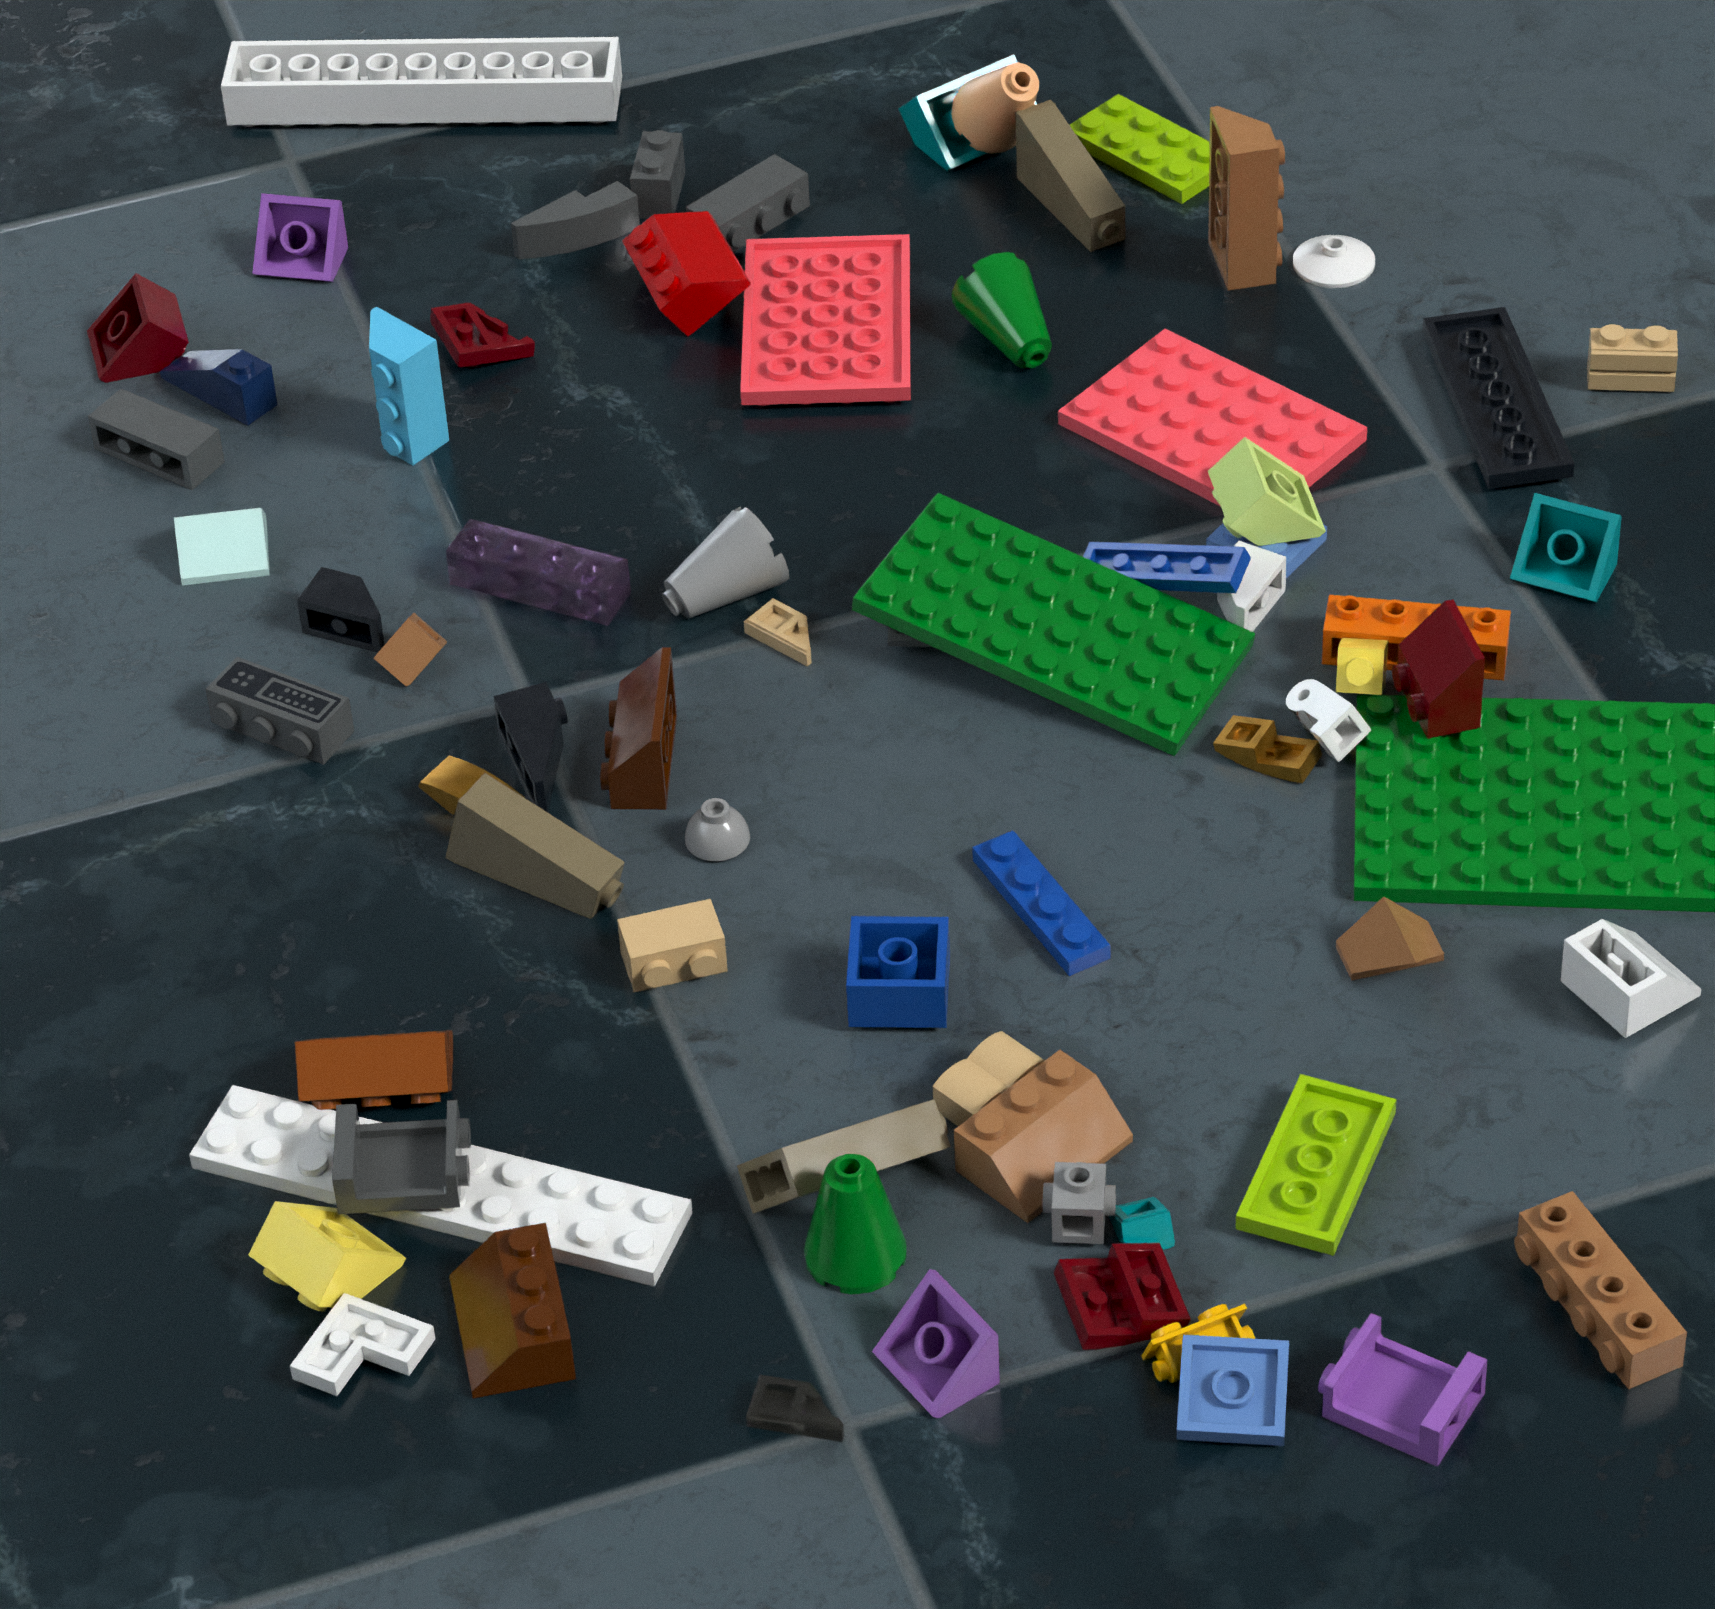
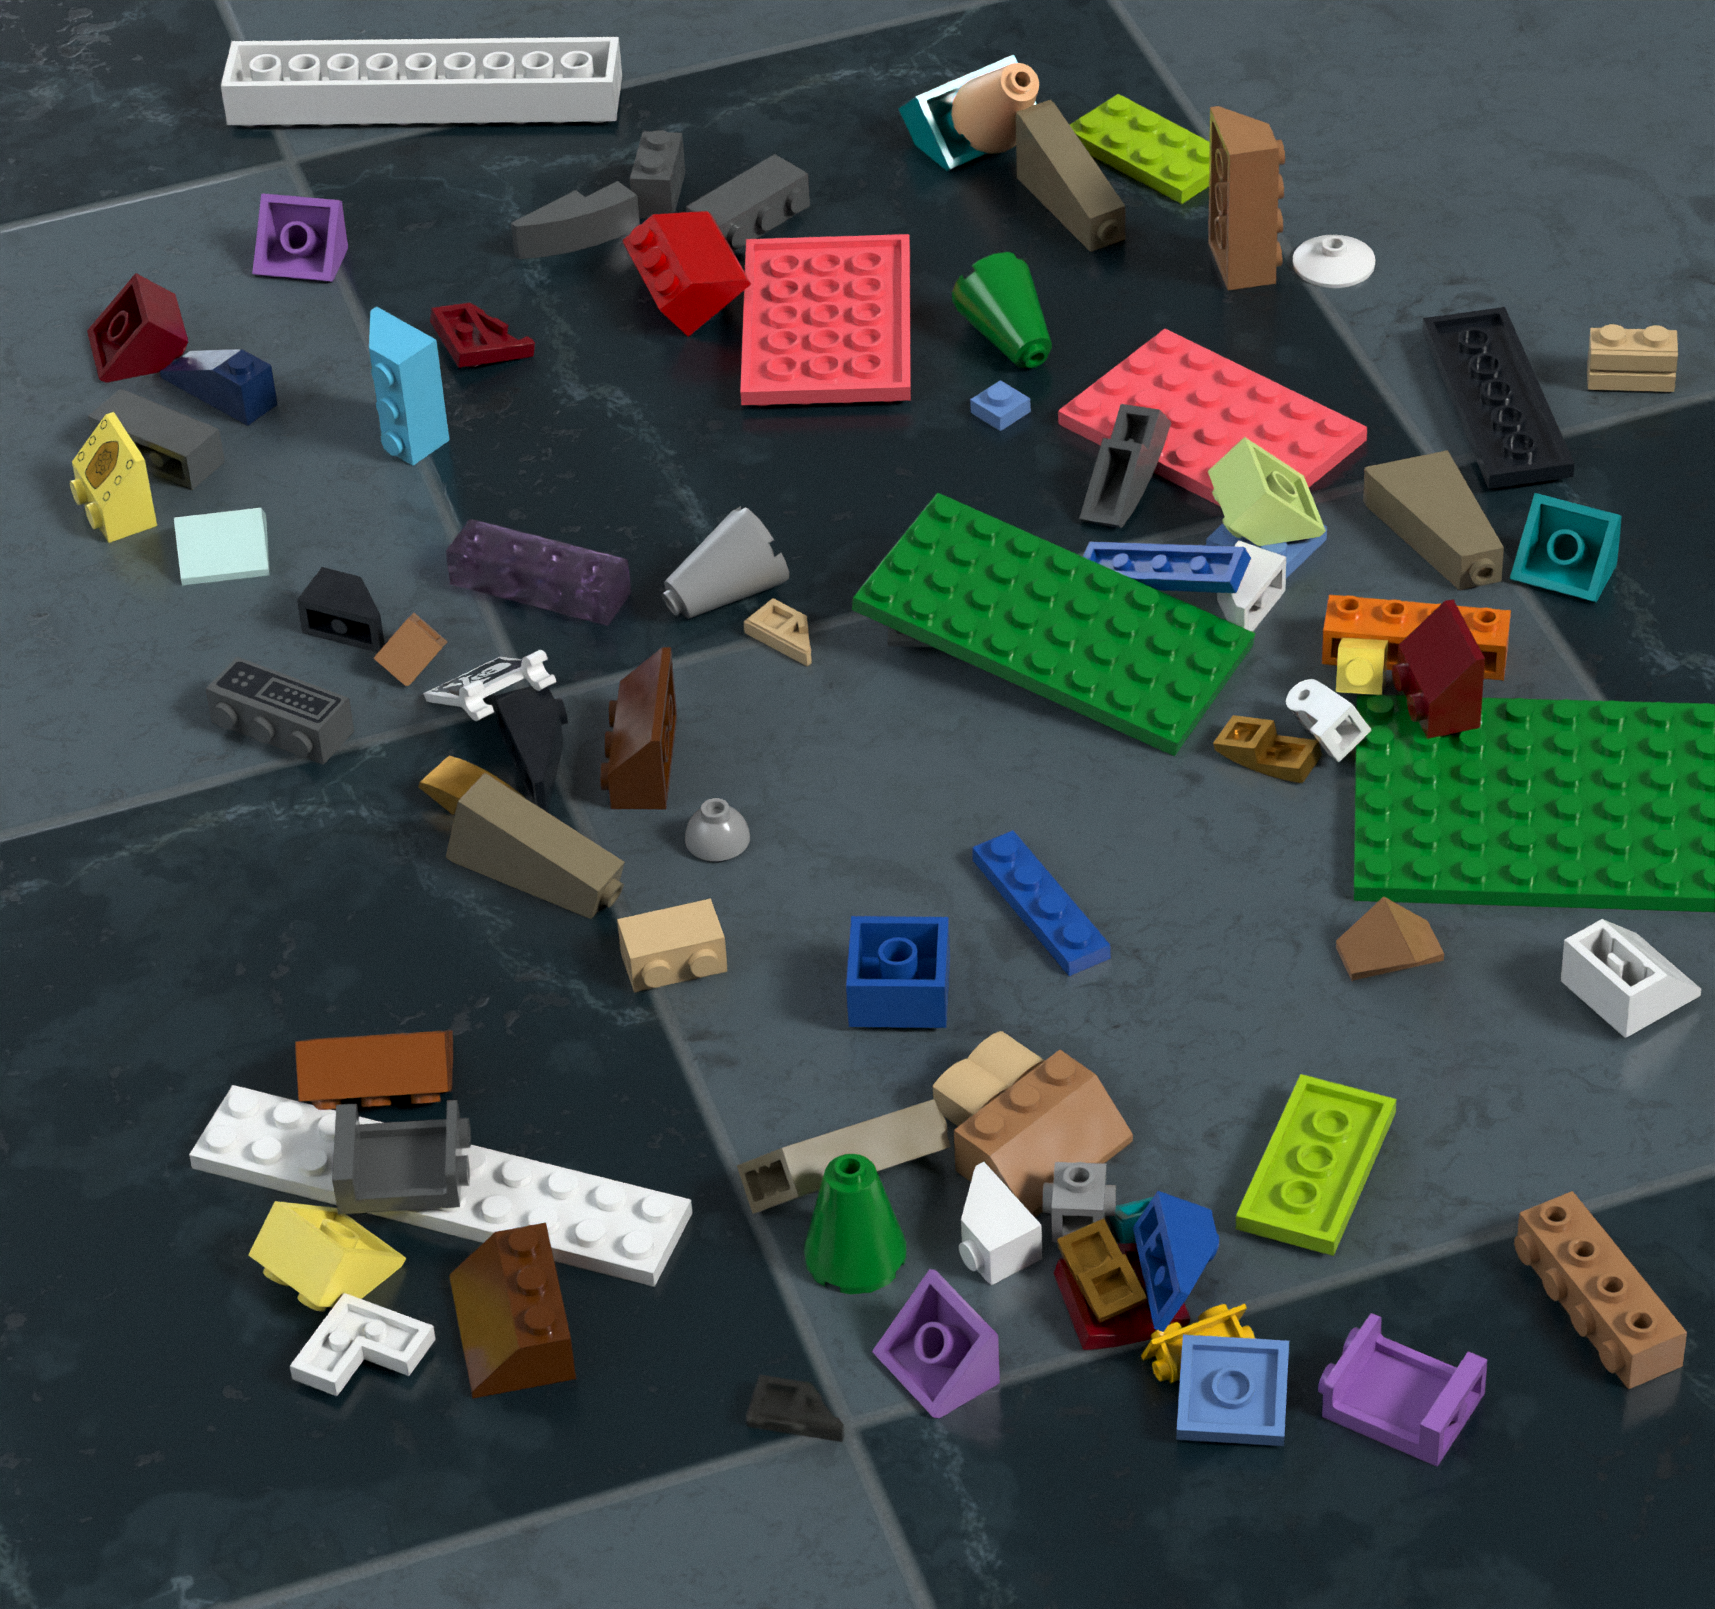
none -> light yellow slope [70,412,157,543]
none -> white flag [423,650,556,721]
none -> white slope [959,1162,1042,1286]
none -> medium blue plate [970,380,1031,431]
none -> pearl gold slope [1057,1218,1148,1323]
none -> dark grey slope [1079,404,1171,528]
none -> blue slope [1133,1191,1219,1332]
none -> dark tan slope [1363,450,1504,590]

